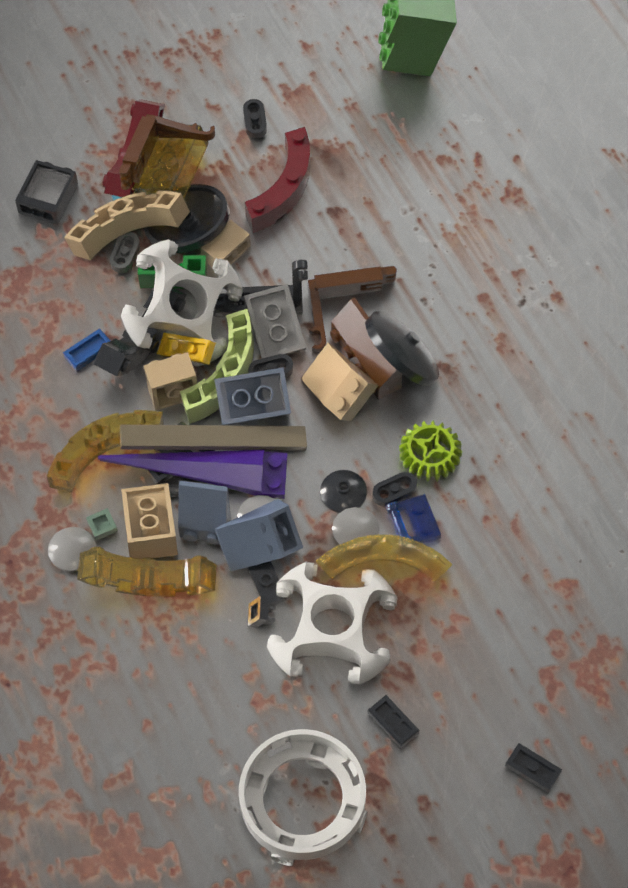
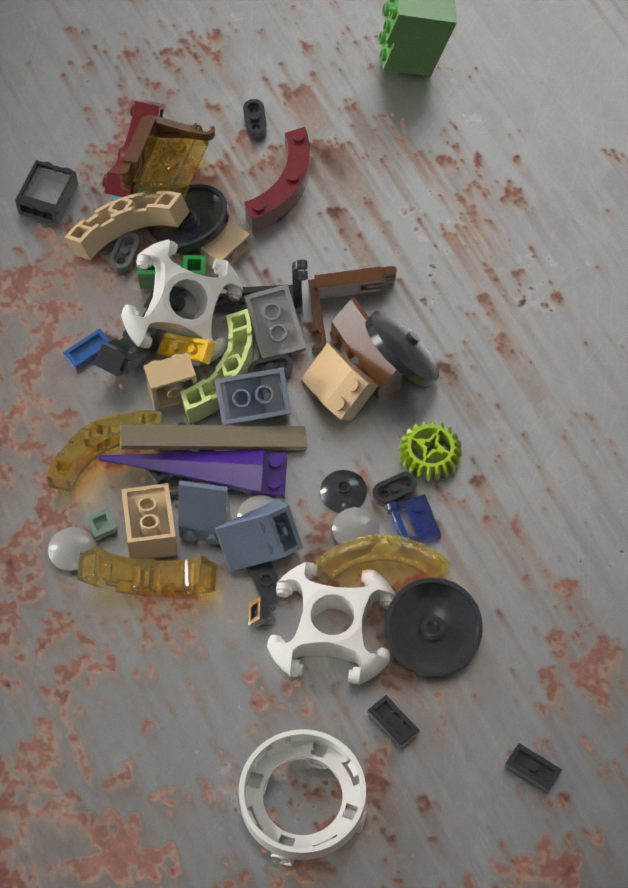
none -> black dish [384,577,483,677]

